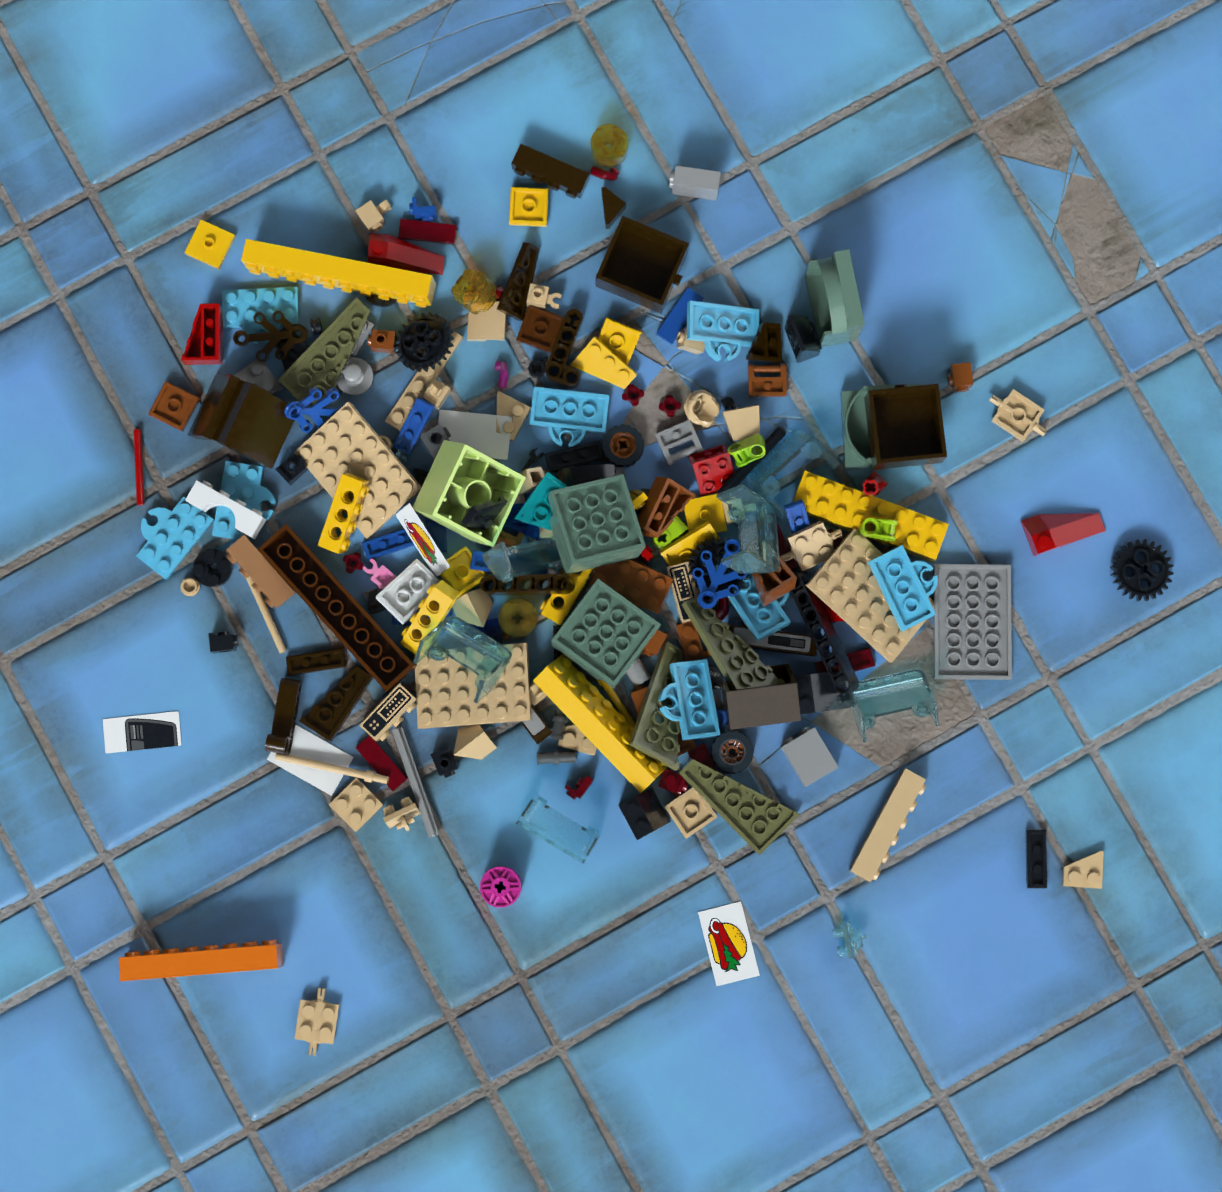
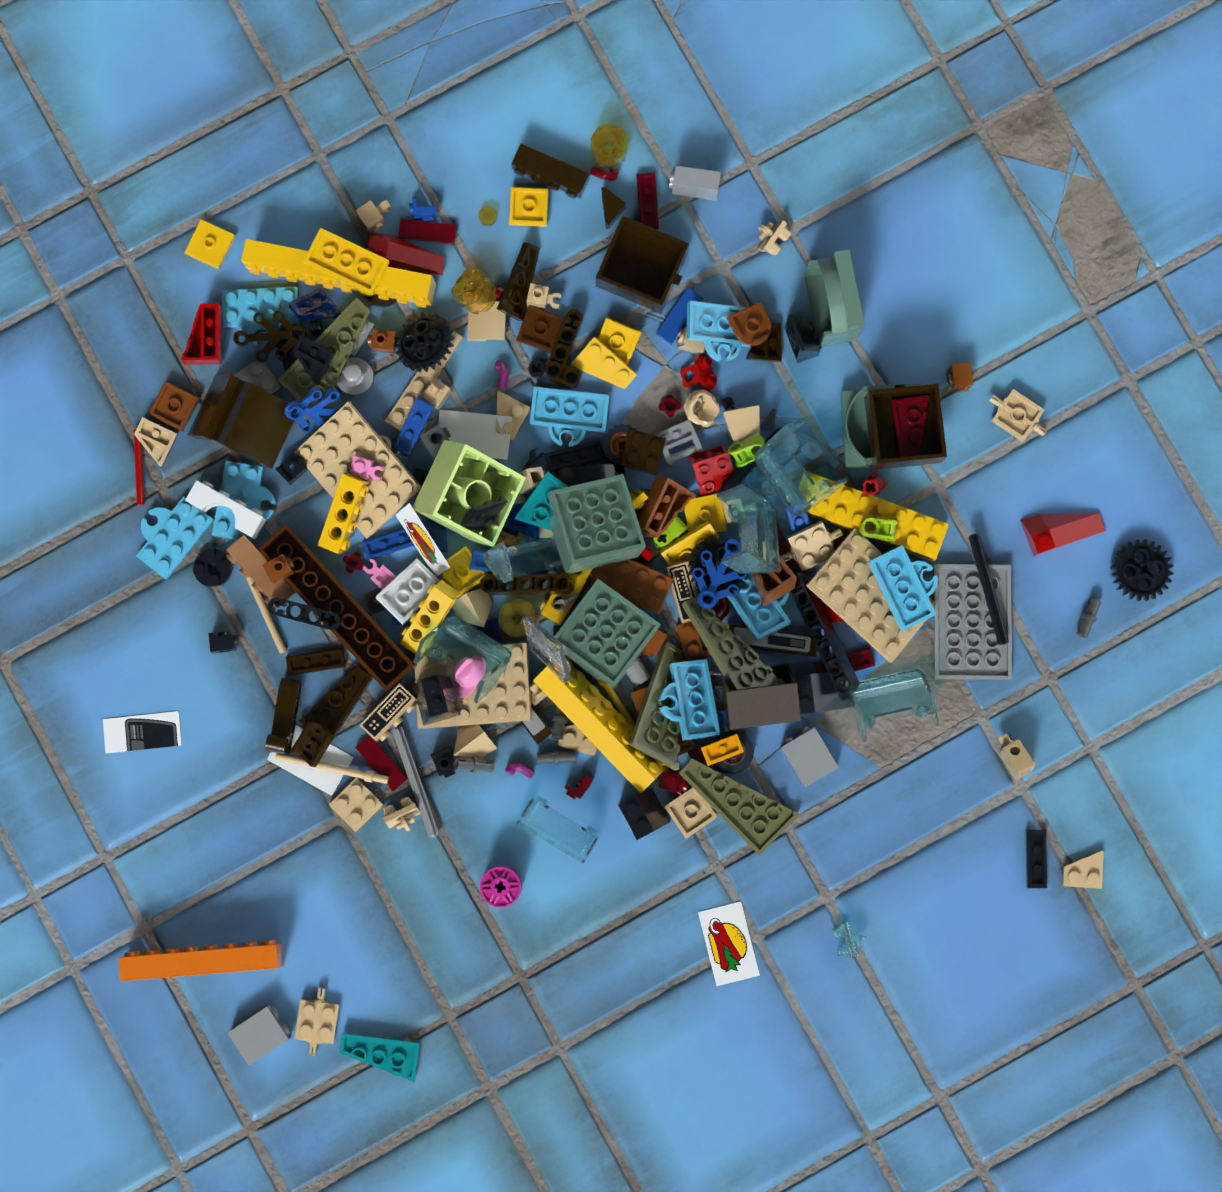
tan plate [180,577,200,596] -> none
dark red plate [622,384,644,406] -> none
dark orange plate [748,363,787,397] -> none
tan brick [848,768,926,882] -> none
none -> tan wing [134,417,178,467]
none -> light grey brick [228,1005,291,1066]
none -> dark orange brick [262,554,295,584]
none -> black beam [268,598,342,630]
none -> clear blue wing [289,288,341,320]
none -> dark brown bracket [291,721,335,767]
none -> black wing [292,335,336,386]
none -> yellow plate [303,228,390,296]
none -> teal wing [339,1033,420,1082]
none -> bright pink plate [349,456,385,481]
none -> black slope [414,674,460,726]
none -> bright pink piece [453,655,487,698]
none -> dark grey pin [454,757,494,773]
none -> clear yellow tile [478,206,497,226]
none -> magenta arm [505,762,535,779]
none -> clear plate [522,615,571,682]
none -> light grey hand [552,593,579,613]
none -> dark brown plate [619,428,666,476]
none -> dark red tile [636,173,659,229]
none -> red bracket [680,354,717,391]
none -> light orange plate [701,734,744,766]
none -> dark orange tile [726,302,771,346]
none -> clear light blue windscreen [755,418,847,516]
none -> tan hips [758,220,791,255]
none -> clear smoke slope [760,409,776,431]
none -> dark red wing [890,395,929,458]
none -> black axle [969,533,1009,645]
none -> tan torso [998,733,1036,780]
none -> dark grey pin [1076,598,1101,638]

